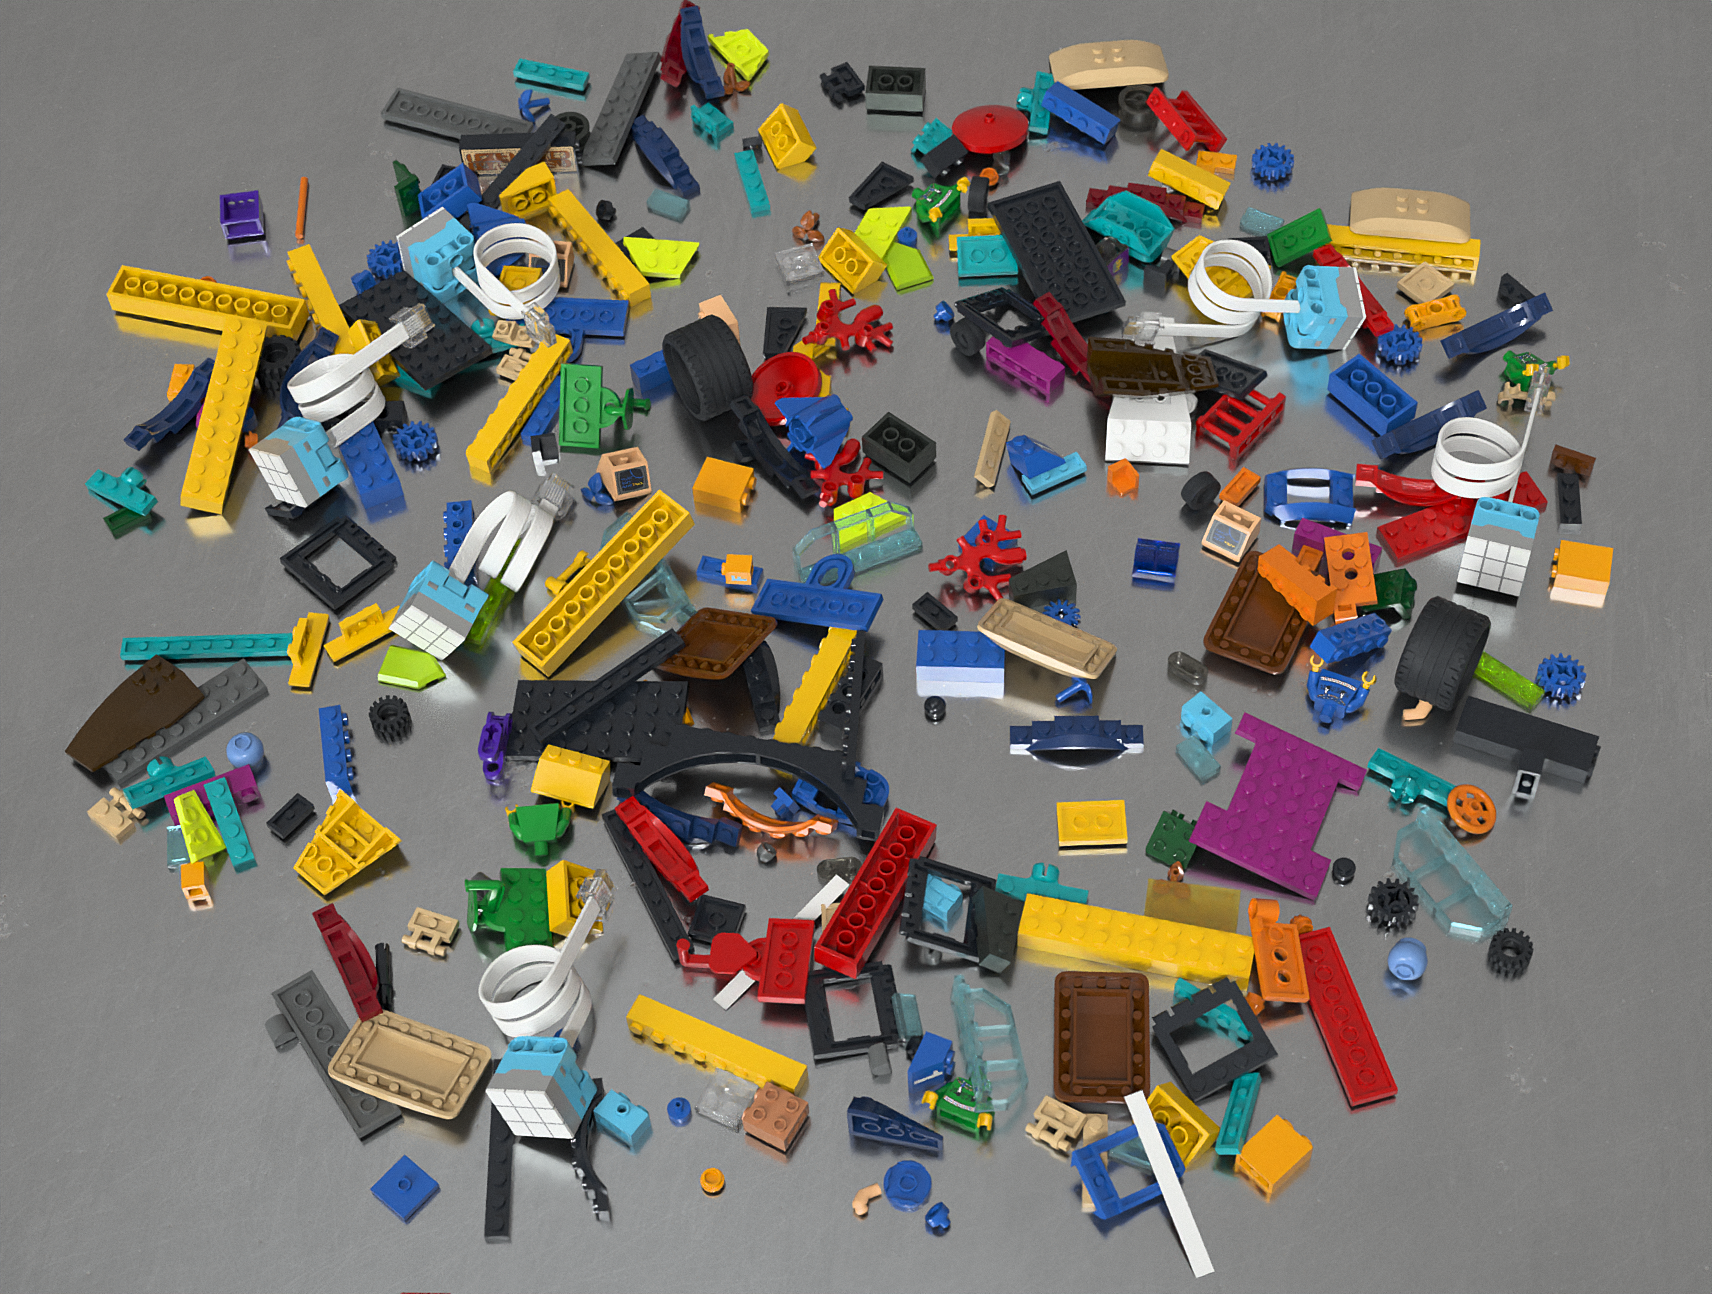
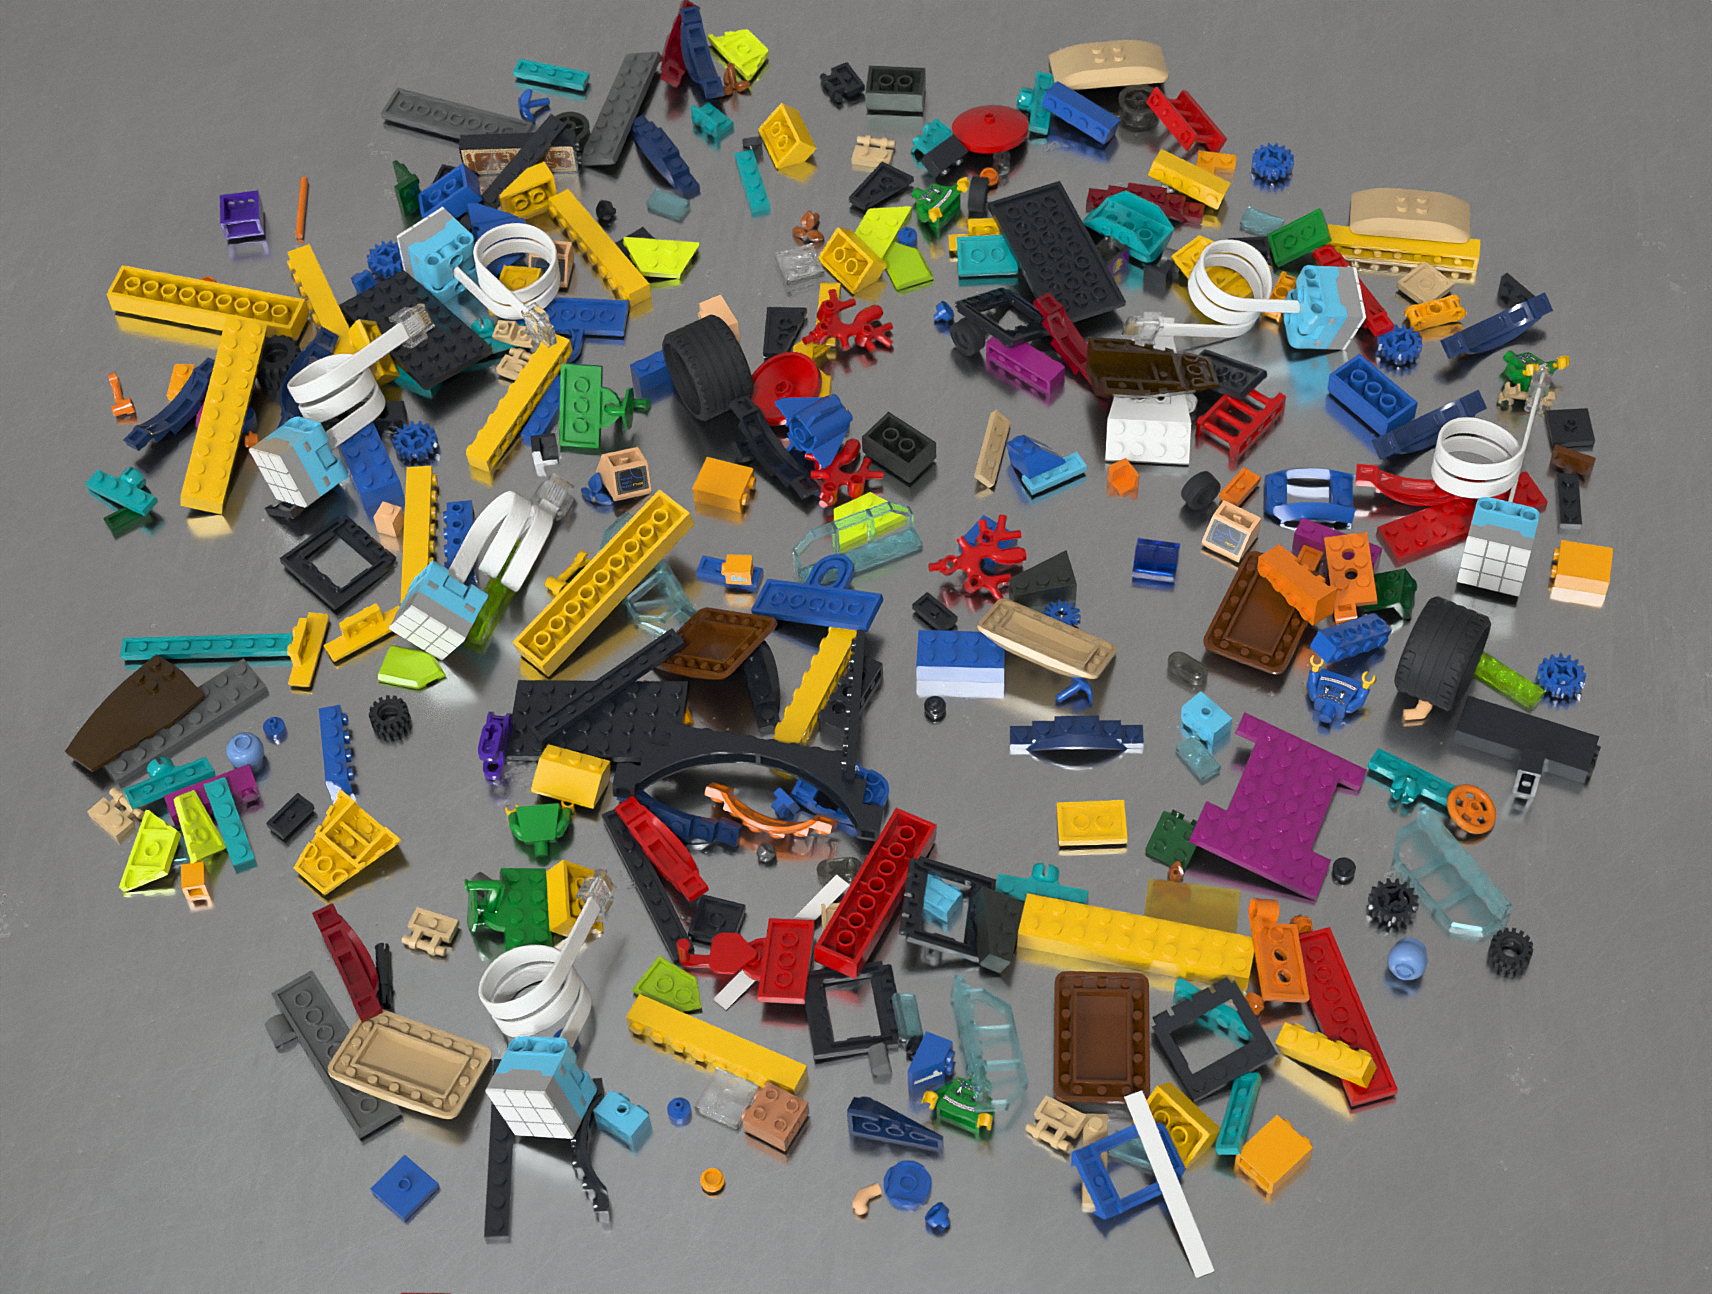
none -> orange brick [108,372,136,417]
none -> neon yellow wing [119,810,181,892]
none -> blue tile [263,717,286,740]
none -> light nougat brick [373,502,404,538]
none -> yellow brick [400,466,438,604]
none -> lime tile [632,955,702,1012]
none -> tan plate [852,135,896,167]
none -> yellow brick [1275,1022,1377,1088]
none -> black plate [1545,408,1595,447]

